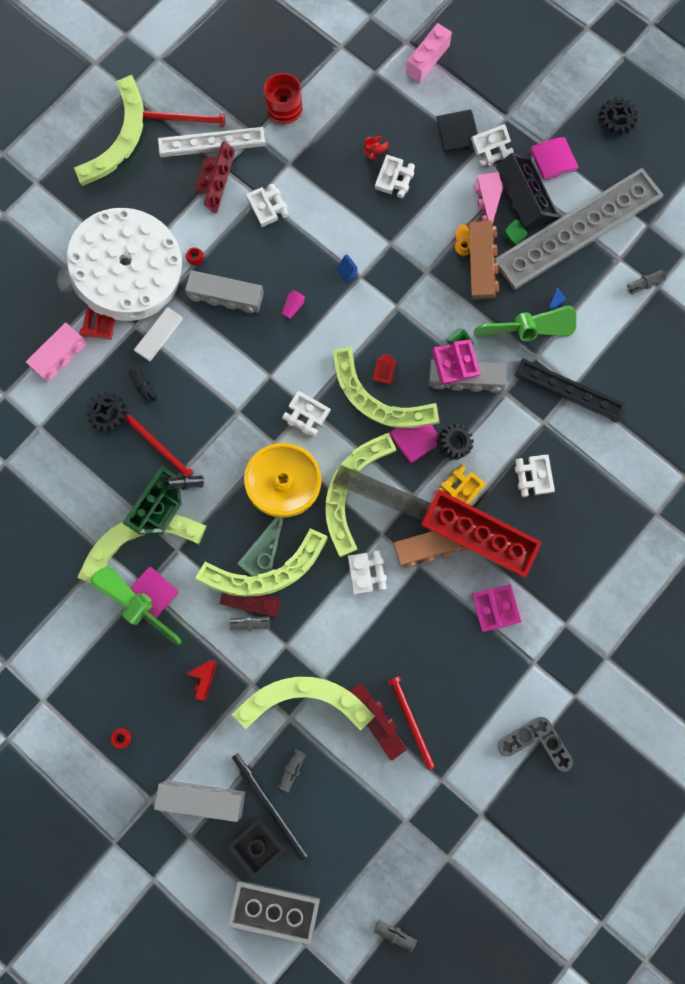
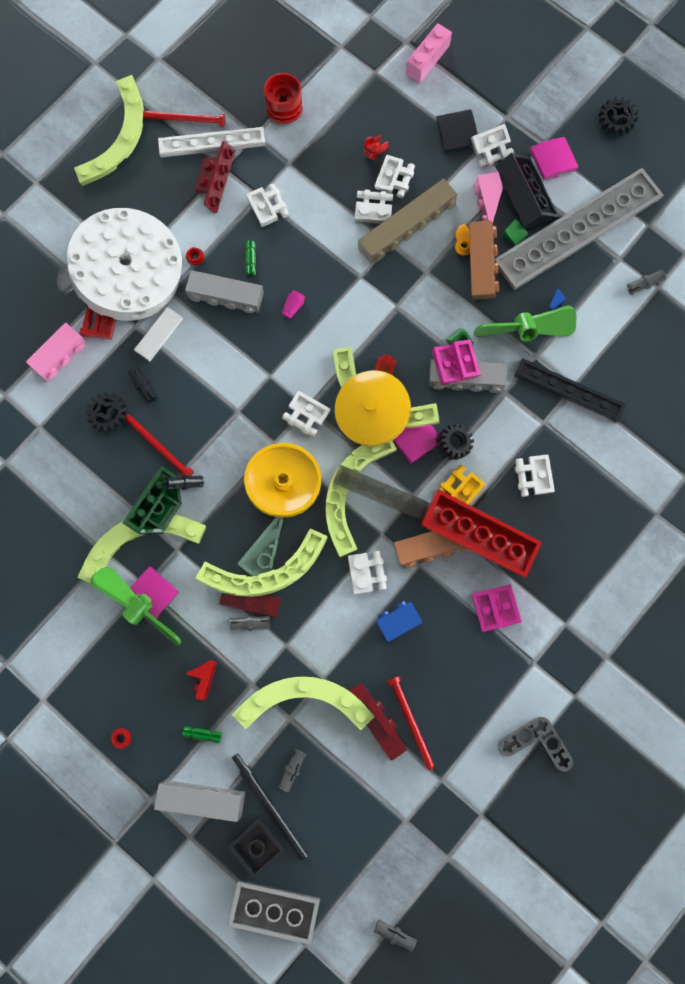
blue slope [337,254,358,282] -> none
none -> green axle [182,726,222,743]
none -> green axle [245,240,256,276]
none -> yellow dish [335,371,411,447]
none -> white plate [355,189,393,224]
none -> dark tan brick [358,178,457,264]
none -> blue brick [376,601,423,643]

